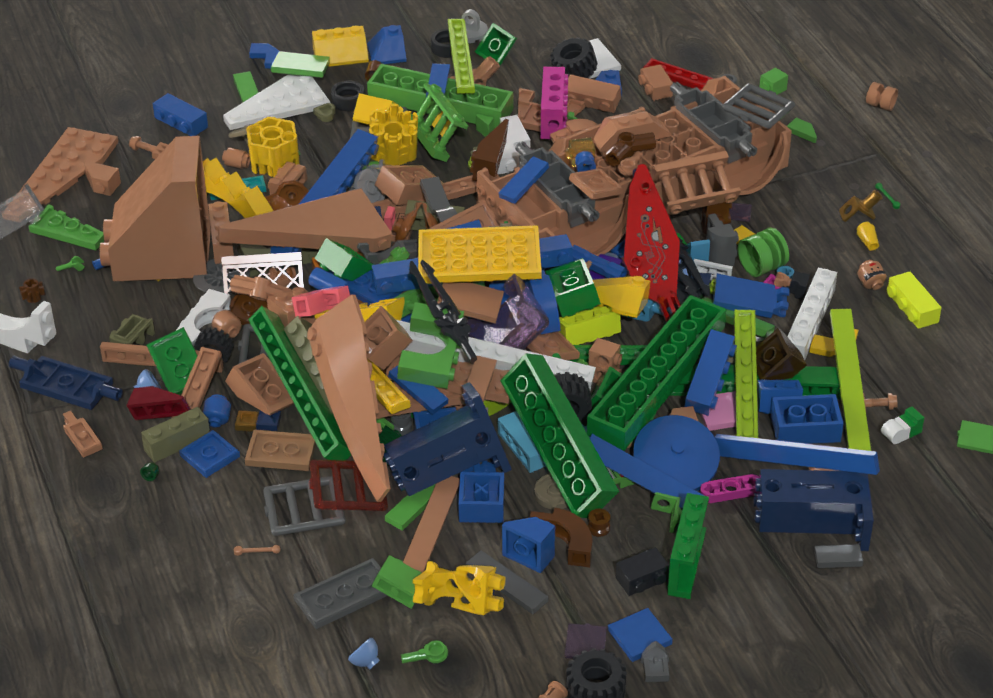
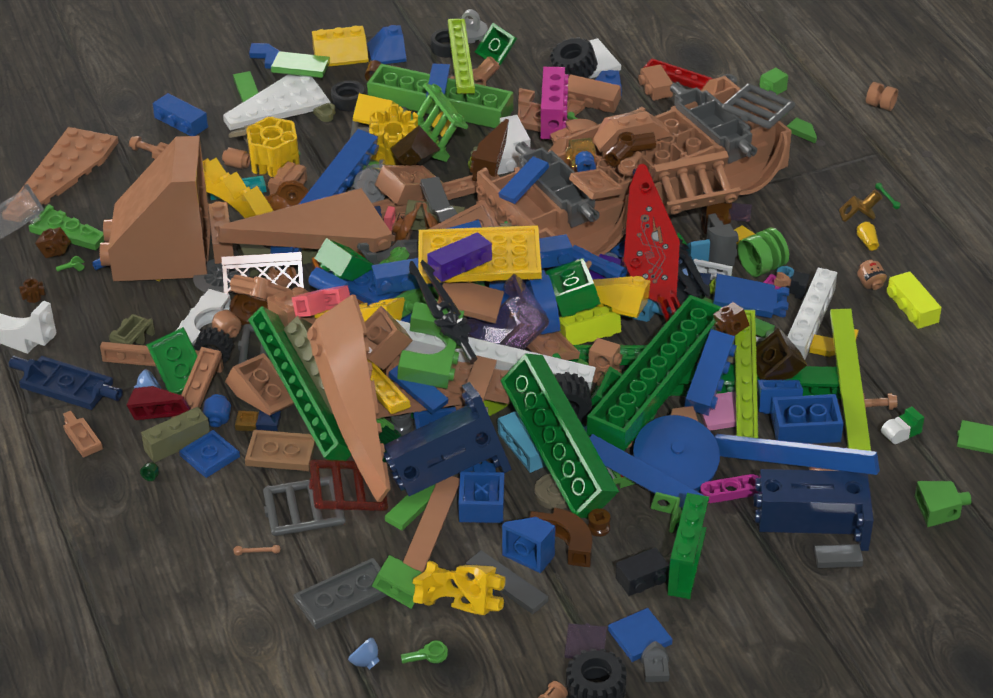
nougat slope [84,161,121,196] -> none
bright green slope [476,114,494,137] -> none
none -> reddish brown brick [35,227,71,258]
none -> dark brown slope [390,125,441,166]
none -> dark purple brick [427,232,492,282]
none -> reddish brown brick [713,302,750,336]
none -> bright green torso [914,481,971,527]

